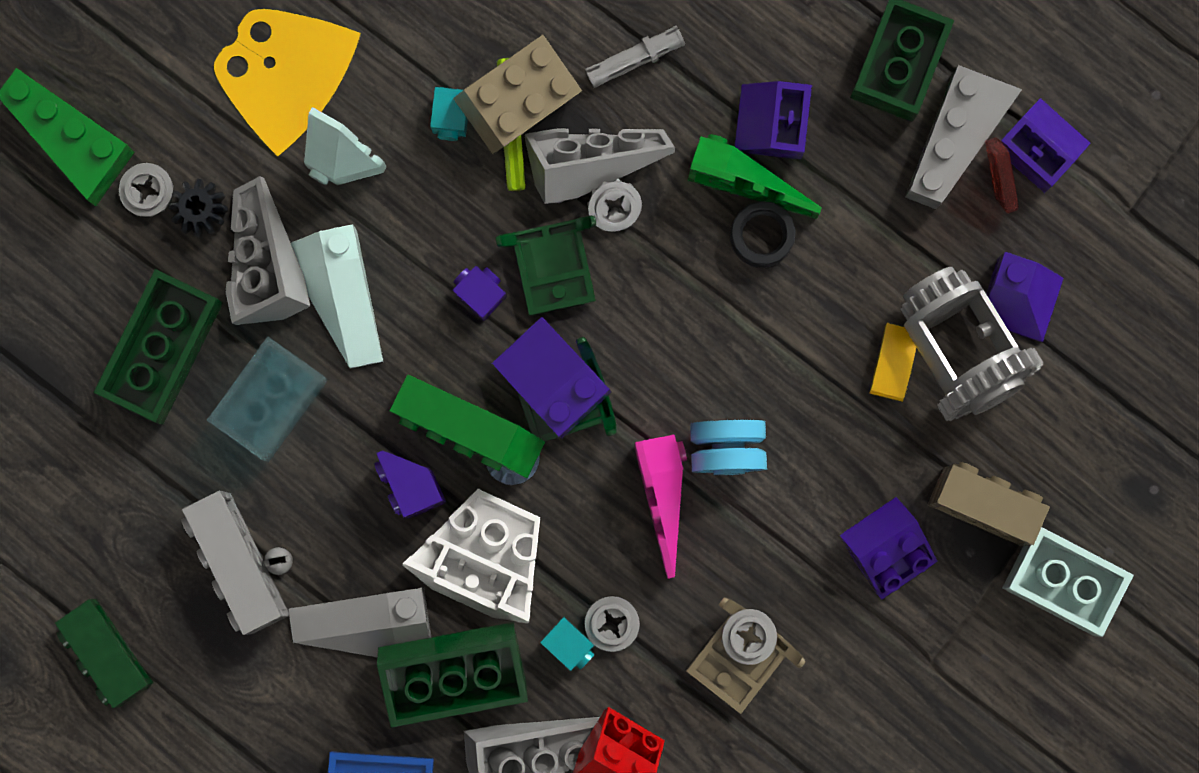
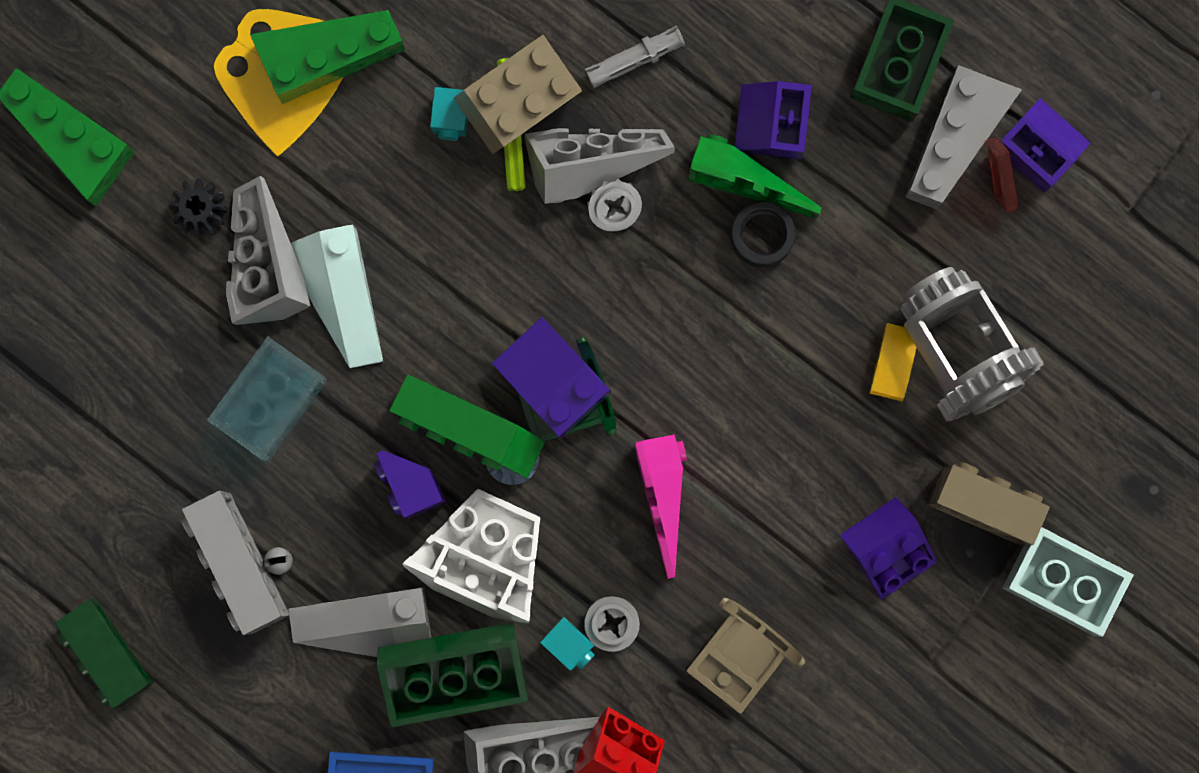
dark green brick [93,269,223,425] -> none
light grey gear [119,163,174,217] -> none
light aqua wedge [304,107,386,185] -> none
dark purple brick [453,266,507,321] -> none
dark green piece [495,215,596,316] -> none
medium azure wheel [690,420,767,475] -> none
light grey gear [721,609,777,665] -> none
dark purple slope [977,252,1064,342] -> none
none -> green wedge [250,10,405,104]

